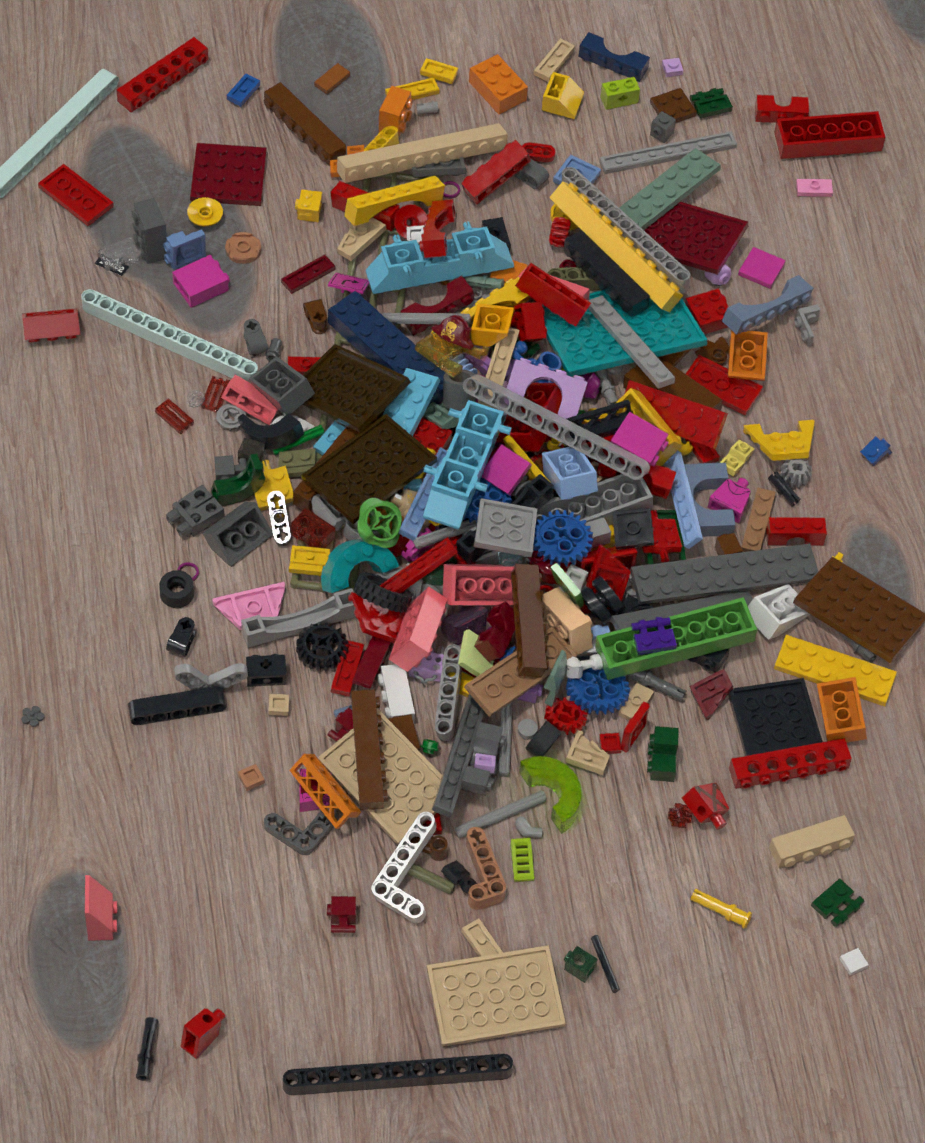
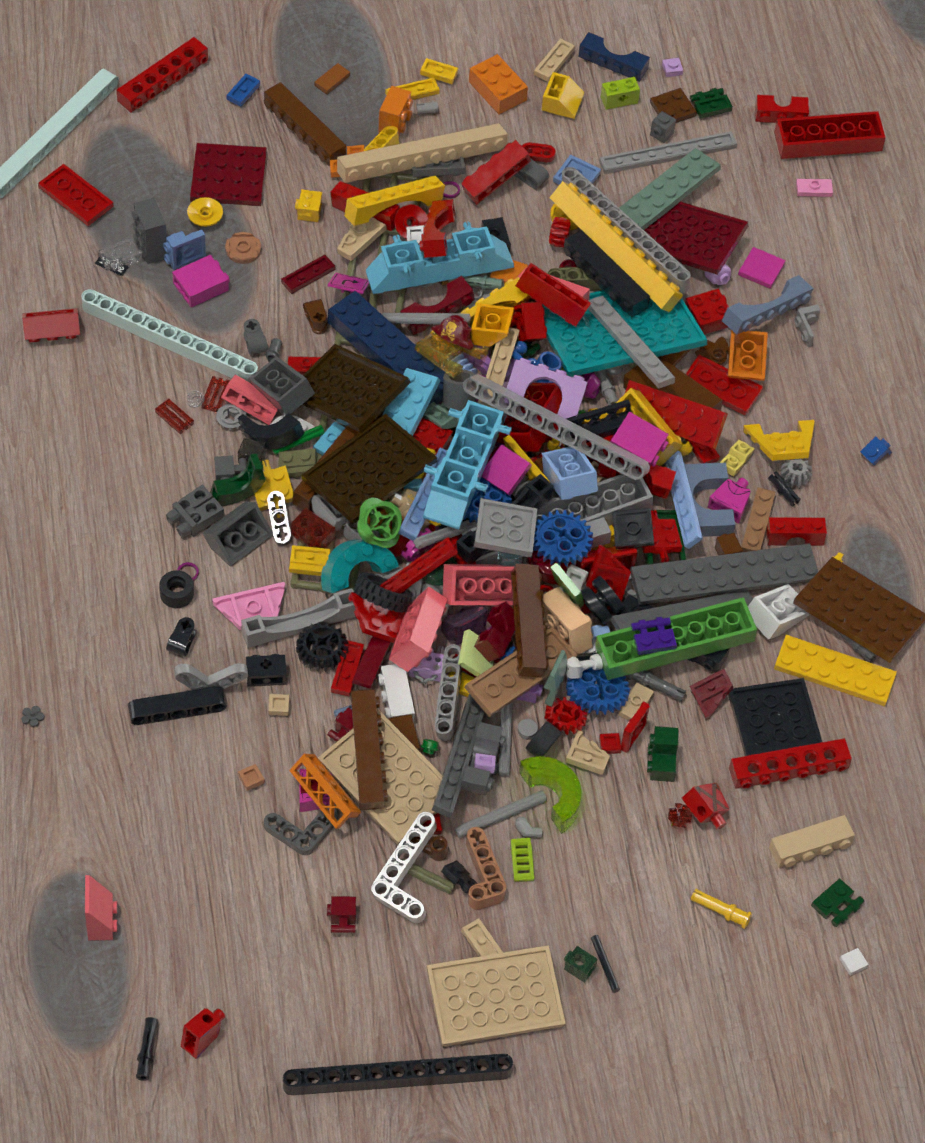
orange brick [817,677,867,742] -> none

